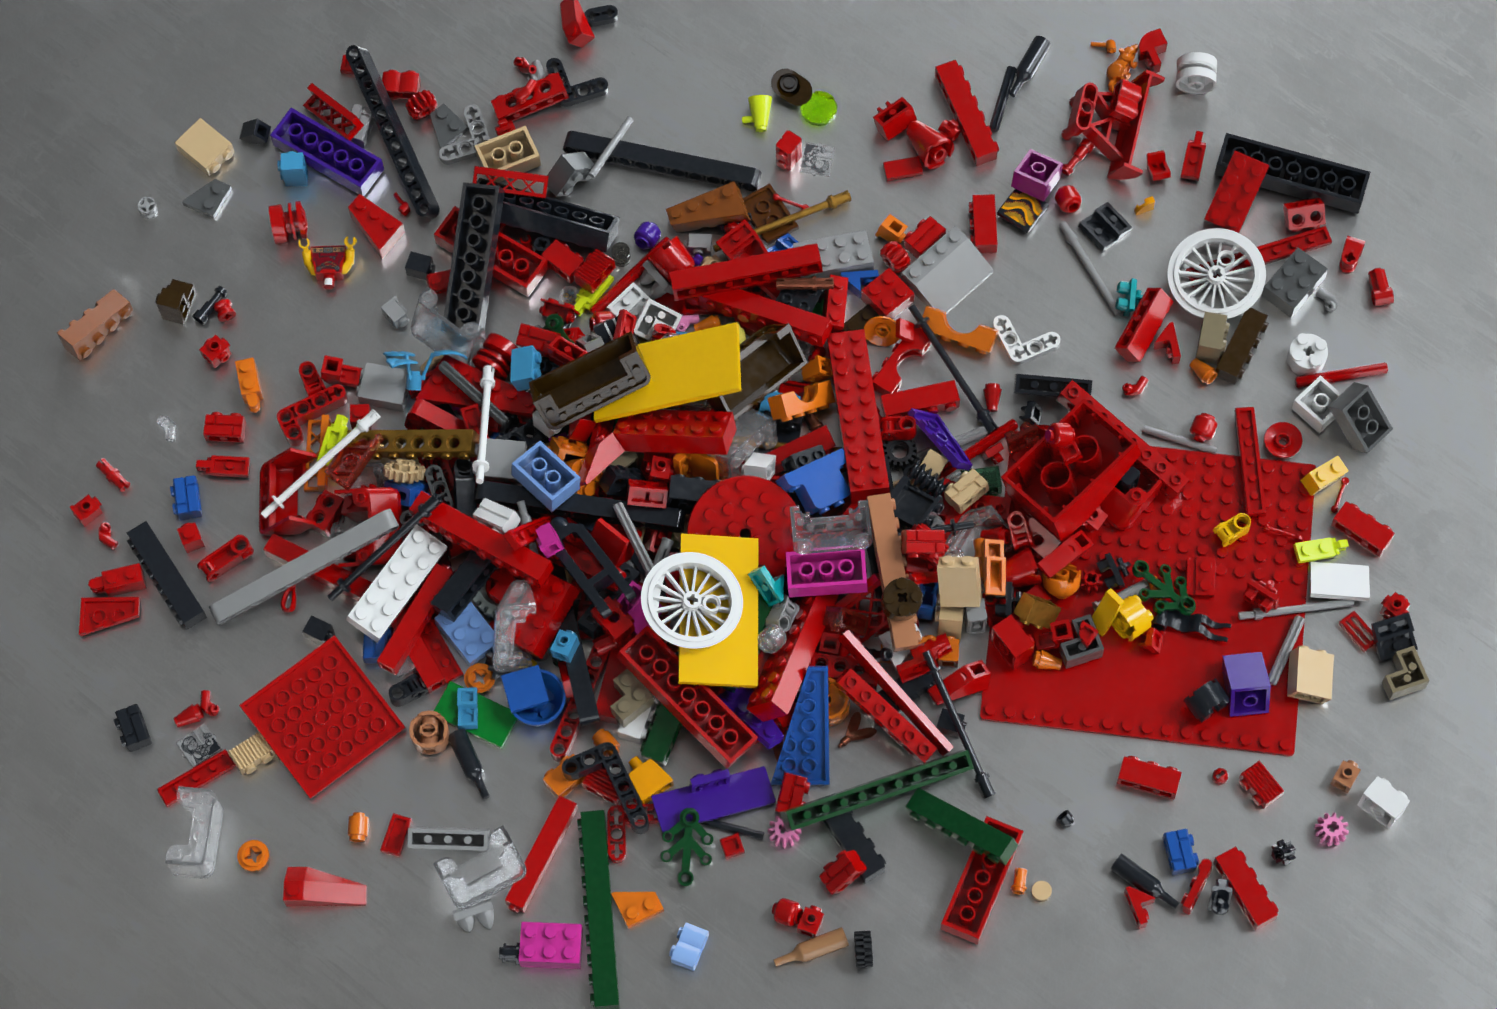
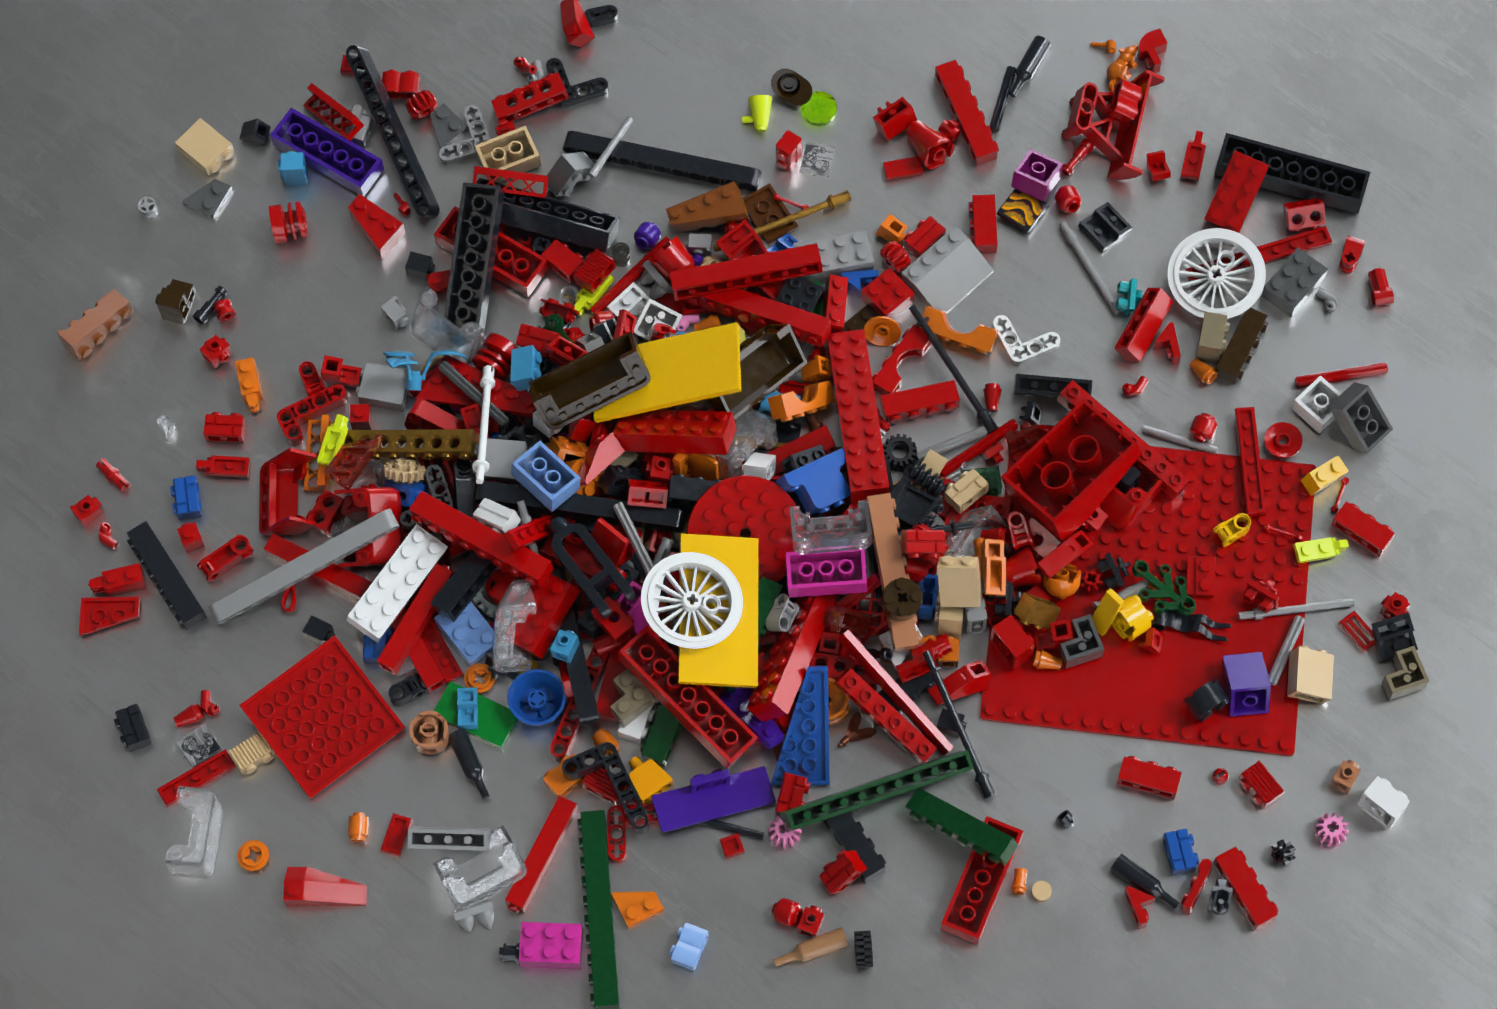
white bar [261,409,381,519] -> none
torso [298,236,357,289] -> none
black bar [328,493,443,601] -> none
blue tile [501,665,549,714] -> none
red arm [515,79,537,104] -> none
dark pink brick [536,522,564,558] -> none
dark green plant [660,808,713,886] -> none
teal slope [748,565,784,607] -> none
clear head [757,624,787,654] -> none
copper pin [776,276,834,291] -> none
red piece [880,416,917,441] -> none
red tile [895,318,915,343] -> none
red axle [907,571,938,585] -> none
dark purple wing [908,408,973,471] -> none
red head [1045,423,1076,448] -> none
red tile [1057,440,1083,466] -> none
red tile [1079,620,1099,648] -> none
light orange tile [1134,196,1155,216] -> none
white wheel [1176,52,1217,94] -> none
white brick [1287,333,1328,376] -> none
white tile [1310,562,1370,601] -> none

